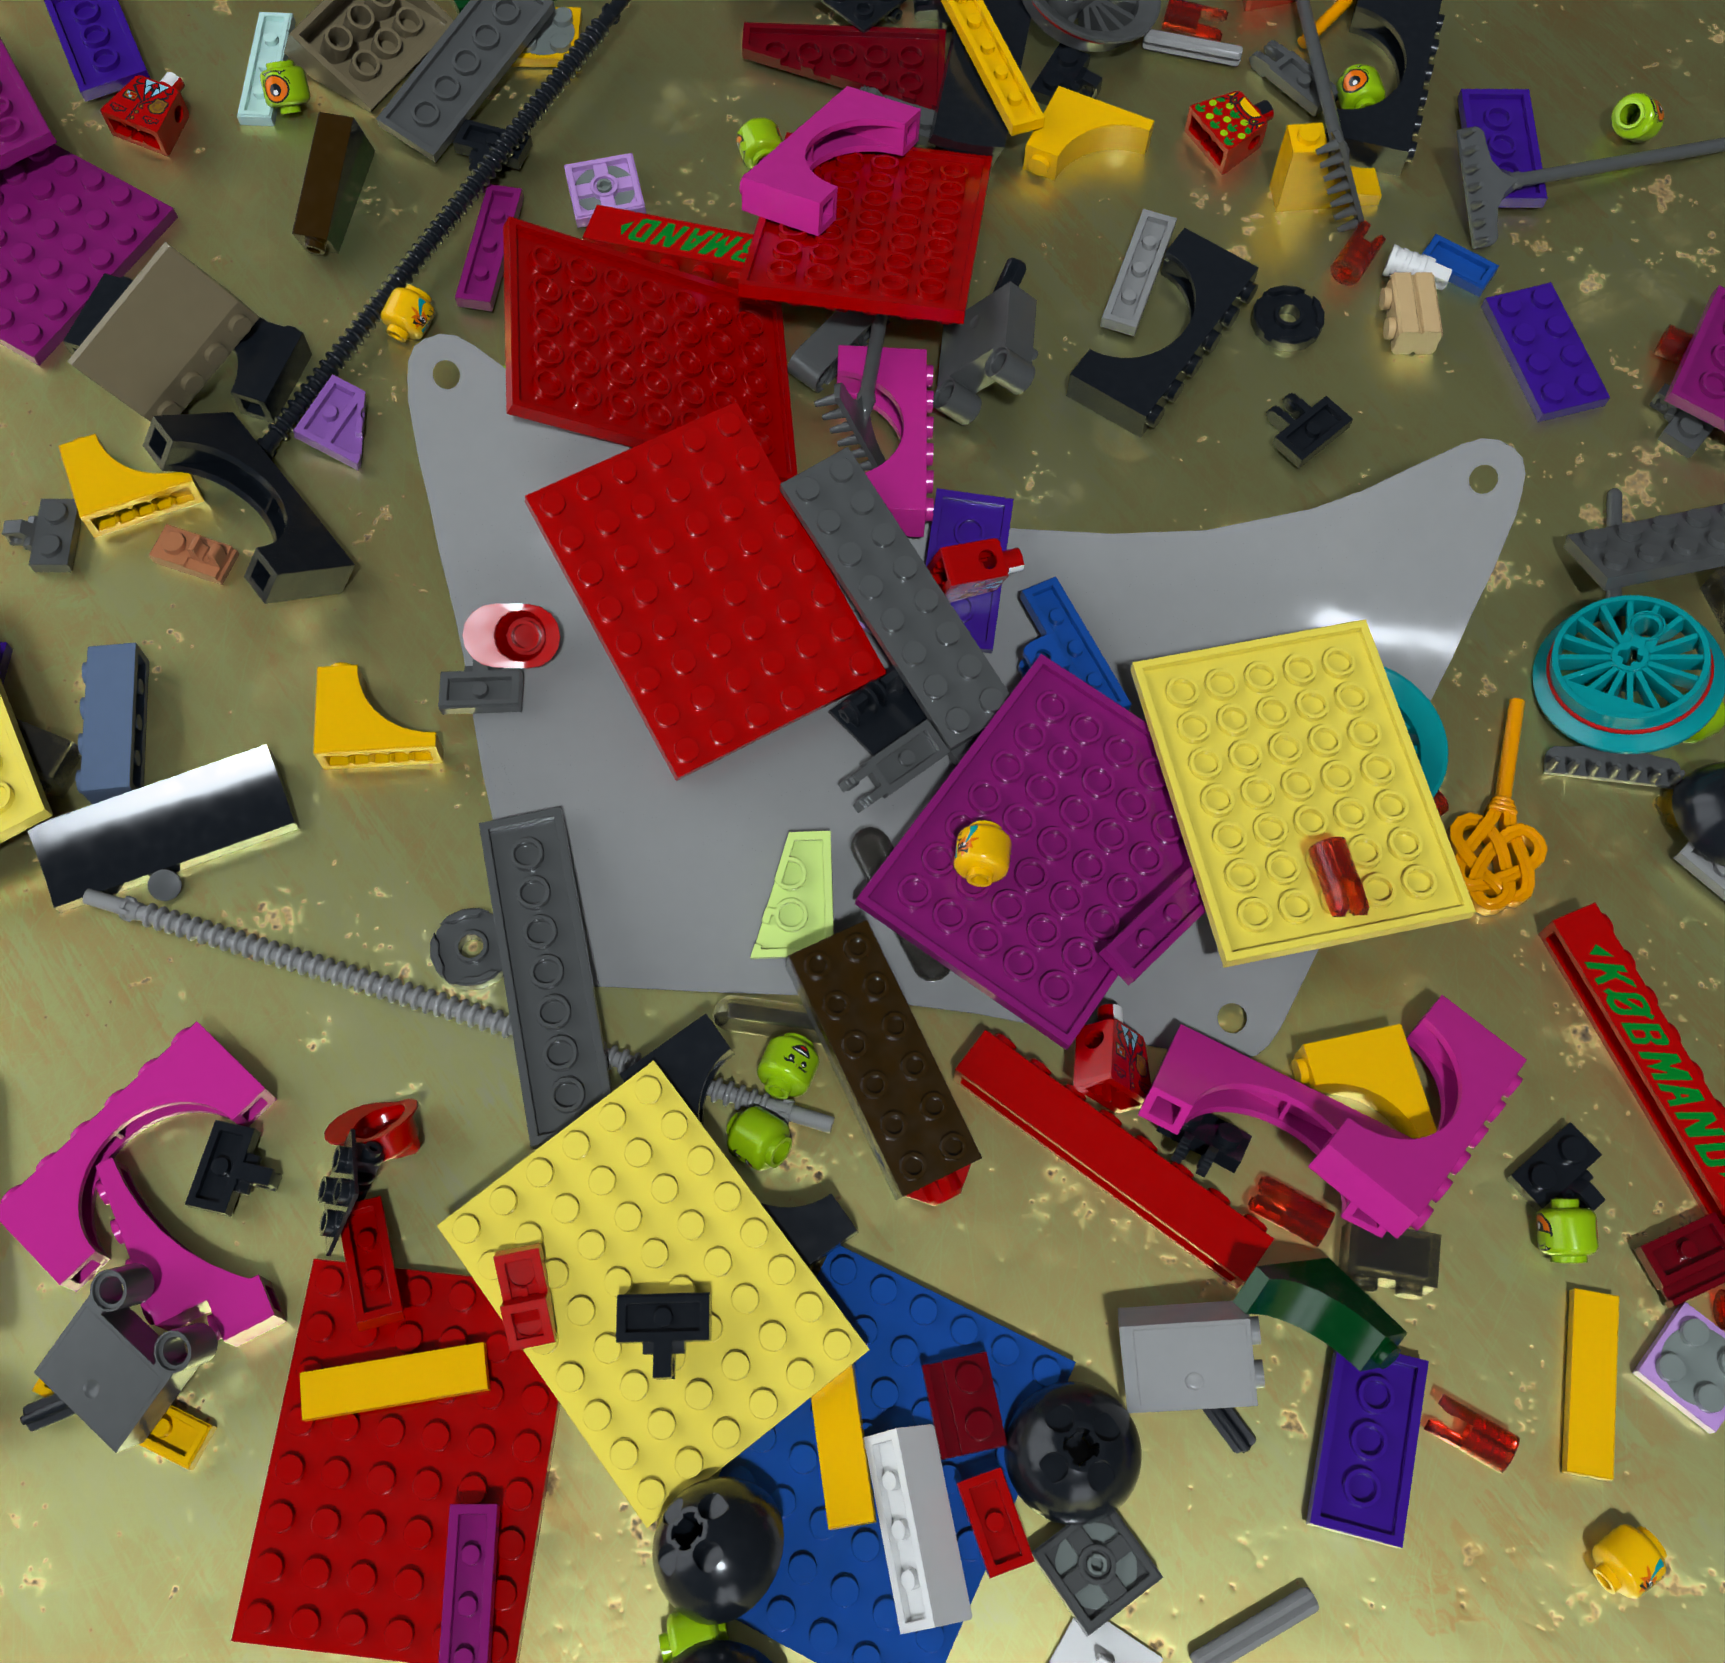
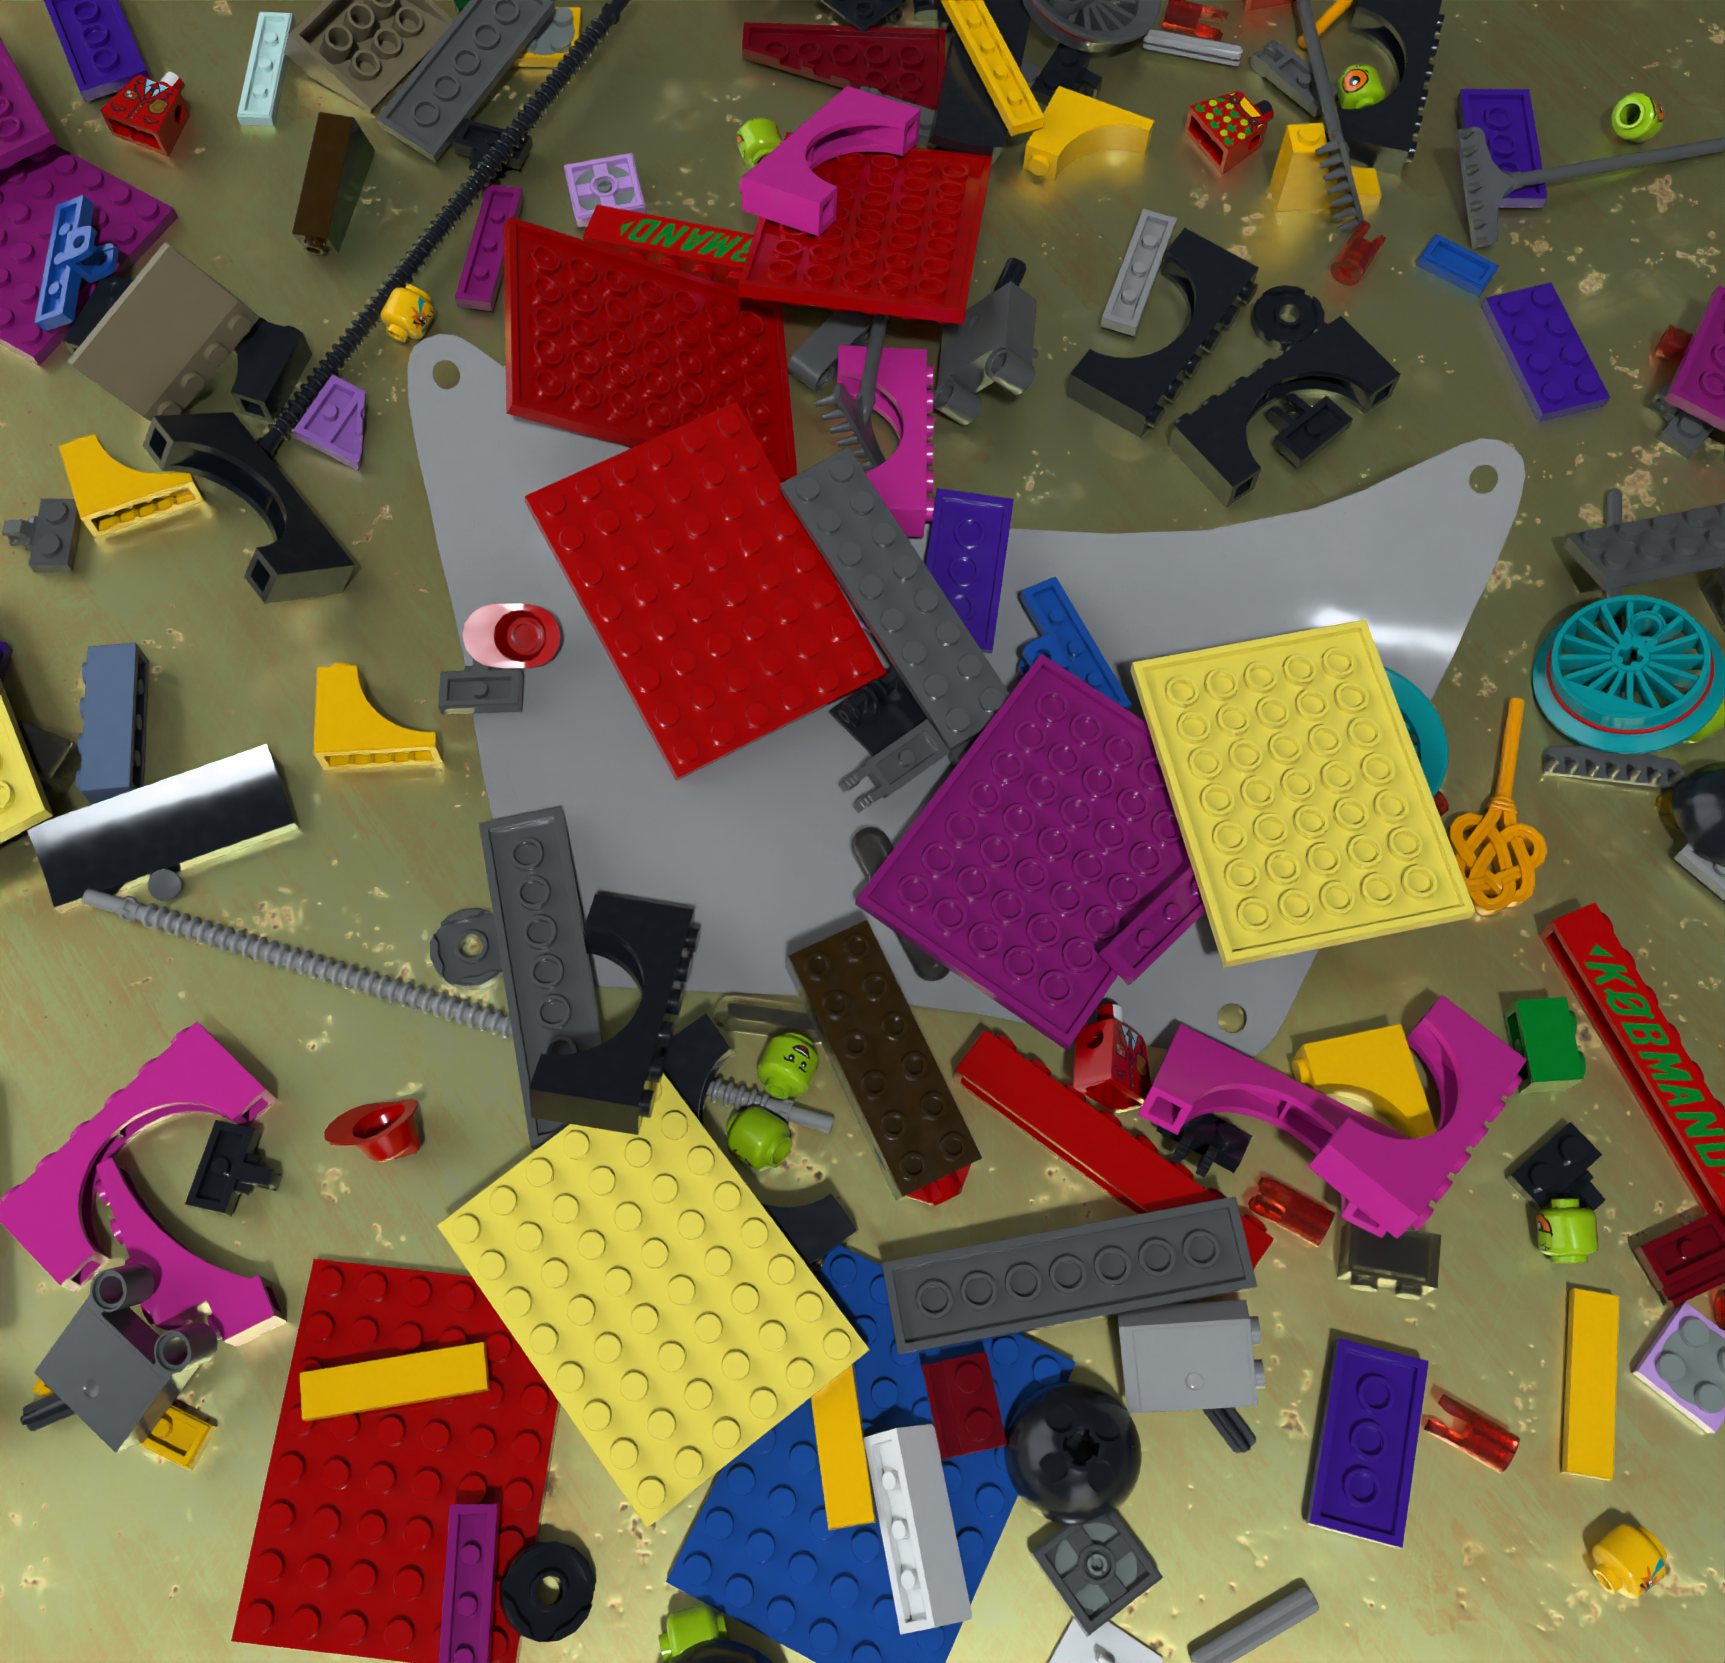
nougat plate [149,524,239,585] -> none
lime head [260,60,310,115] -> none
black hinge [318,1129,384,1256] -> none
red plate [341,1196,405,1332] -> none
red slope [493,1243,556,1351] -> none
black hinge [616,1292,711,1380] -> none
black piece [652,1476,784,1625] -> none
yellowish green wing [750,831,834,960] -> none
red torso [927,538,1024,603] -> none
yellow head [954,820,1012,887] -> none
red plate [956,1467,1035,1579] -> none
dark green arch [1233,1258,1408,1372] -> none
clear red hinge [1308,836,1370,917] -> none
tan brick [1379,272,1443,354] -> none
white hinge [1382,244,1452,290] -> none
none -> blue plate [35,195,119,331]
none -> black tile [499,1541,595,1642]
none -> black arch [529,894,700,1135]
none -> dark grey plate [882,1196,1257,1356]
none -> dark grey piece [1020,61,1039,83]
none -> black arch [1168,316,1401,507]
none -> green brick [1503,997,1586,1094]

